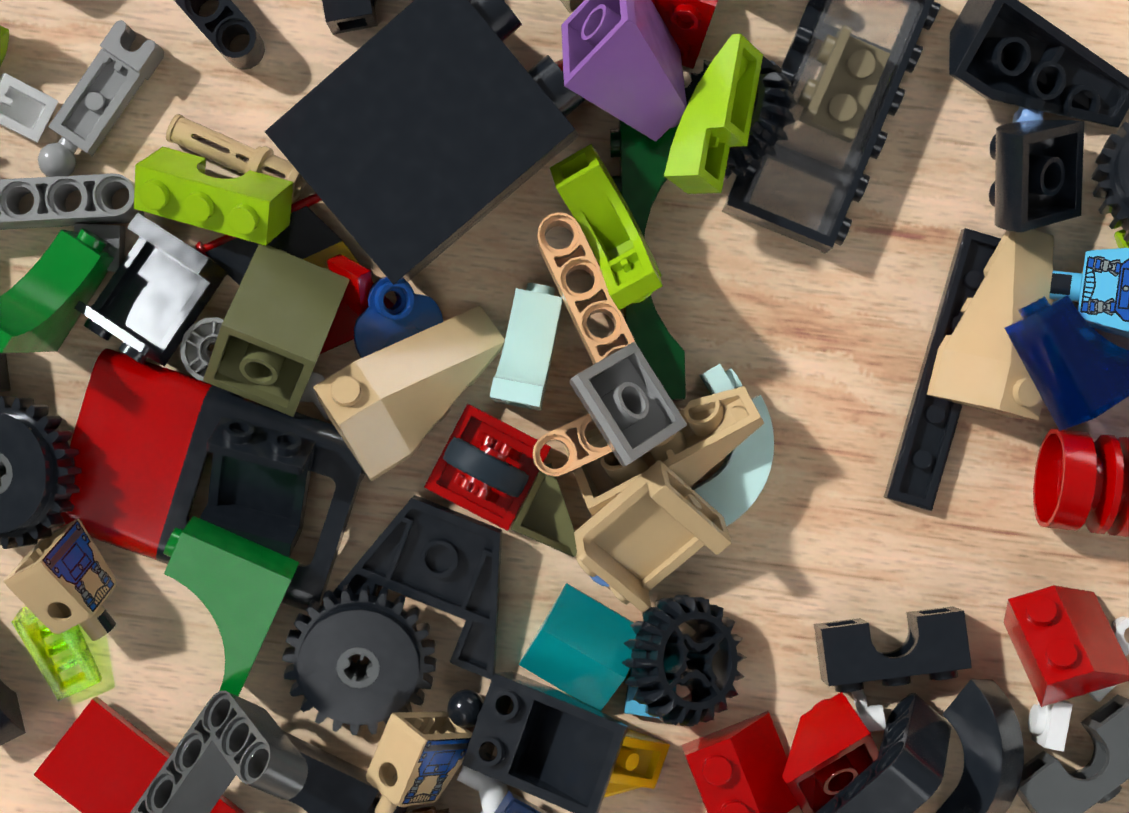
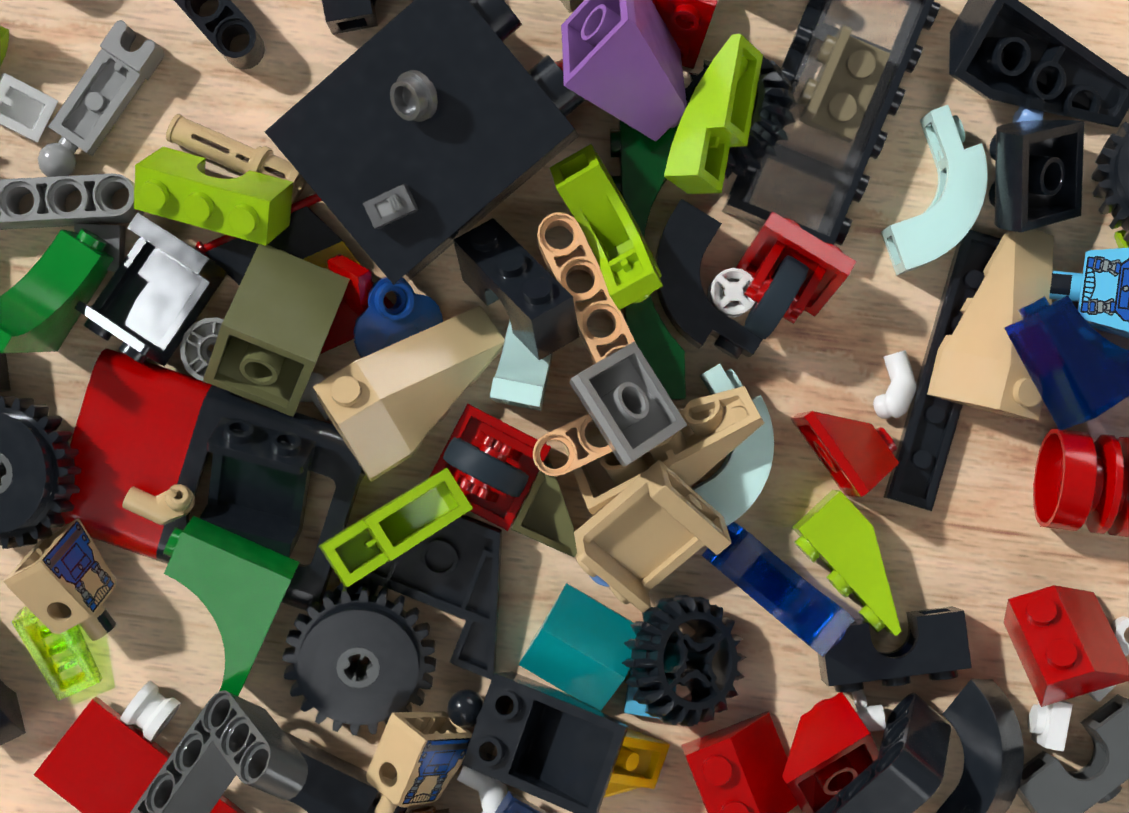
none -> white wheel [120,681,181,742]
none -> tan arm [122,484,195,525]
none -> lime slope [319,468,473,587]
none -> flat silver piece [363,184,419,229]
none -> flat silver plate [390,70,438,122]
none -> black arch [453,218,580,360]
none -> black arch [655,199,763,359]
none -> clear blue arch [701,522,855,657]
none -> white wheel [707,268,755,318]
none -> red plate [736,211,857,339]
none -> red slope [791,411,899,497]
none -> lime slope [791,490,901,636]
none -> white arm [873,350,917,419]
none -> light aqua arch [881,105,988,276]

